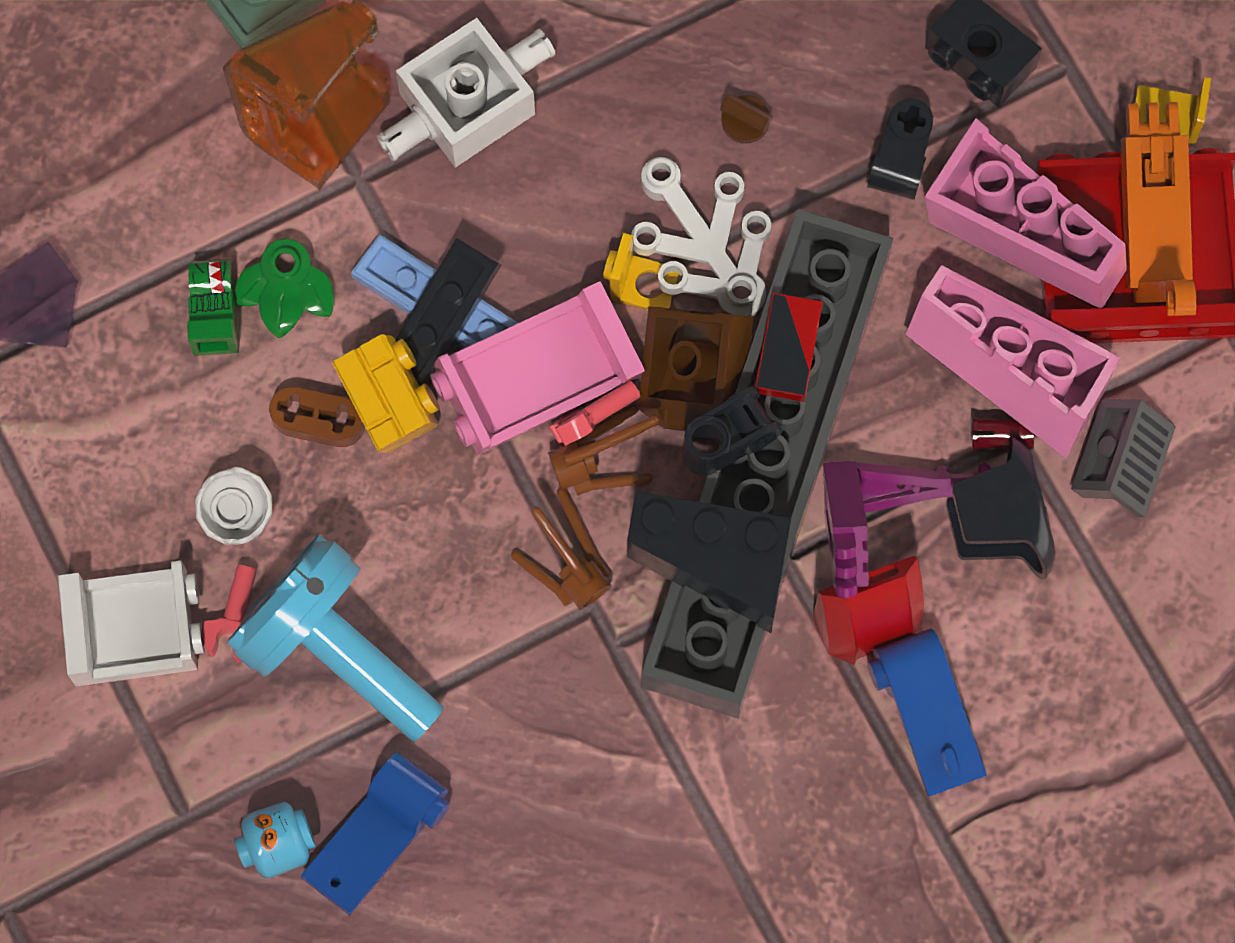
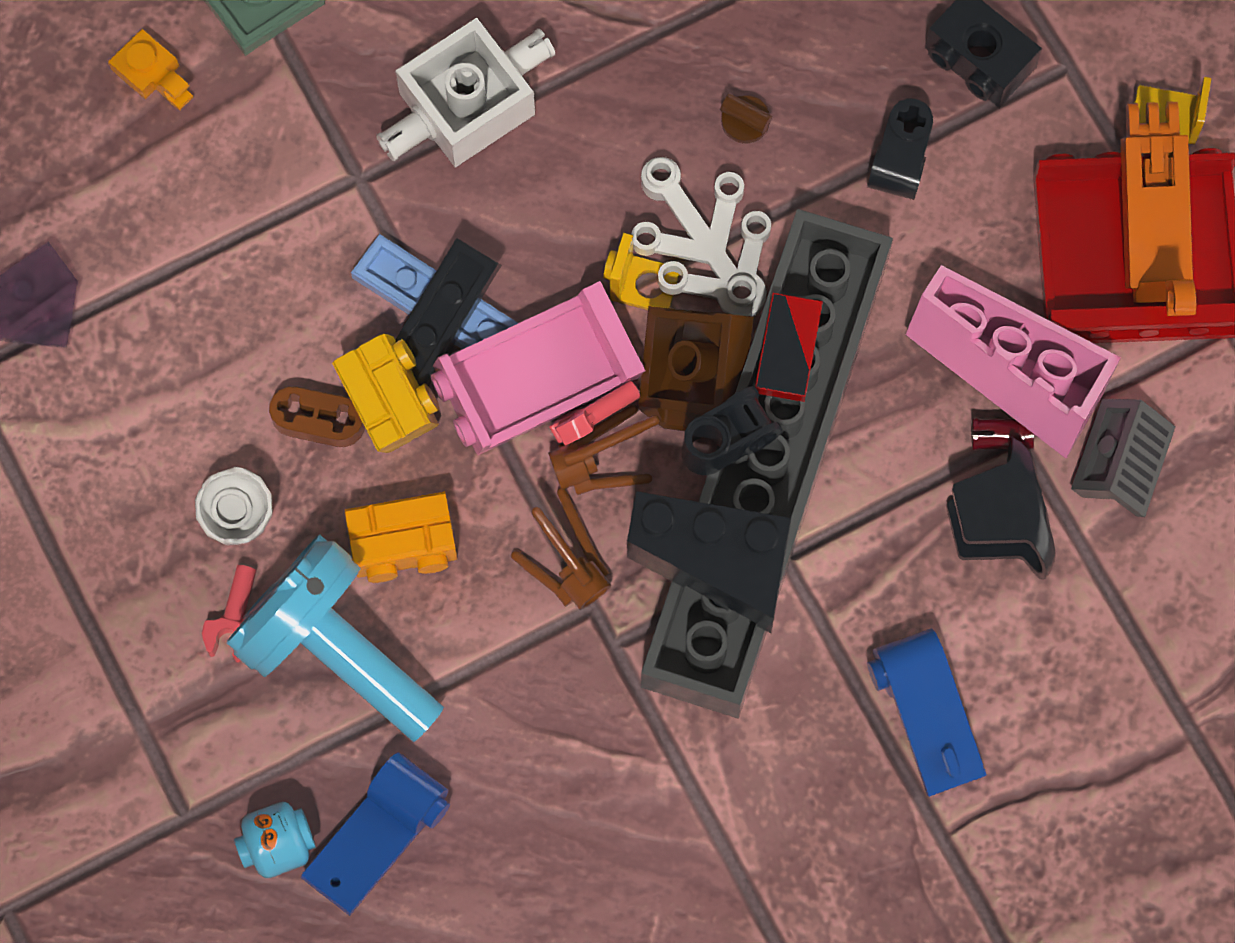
white panel [58,560,205,686] -> none
green leg [187,259,239,356] -> none
clear orange windscreen [223,1,391,190] -> none
green plate [235,239,334,338] -> none
red slope [813,555,924,665] -> none
magenta hinge [823,461,991,598] -> none
bright pink wedge [924,118,1127,308] -> none
none -> light orange plate [108,29,193,110]
none -> light orange brick [344,491,458,583]

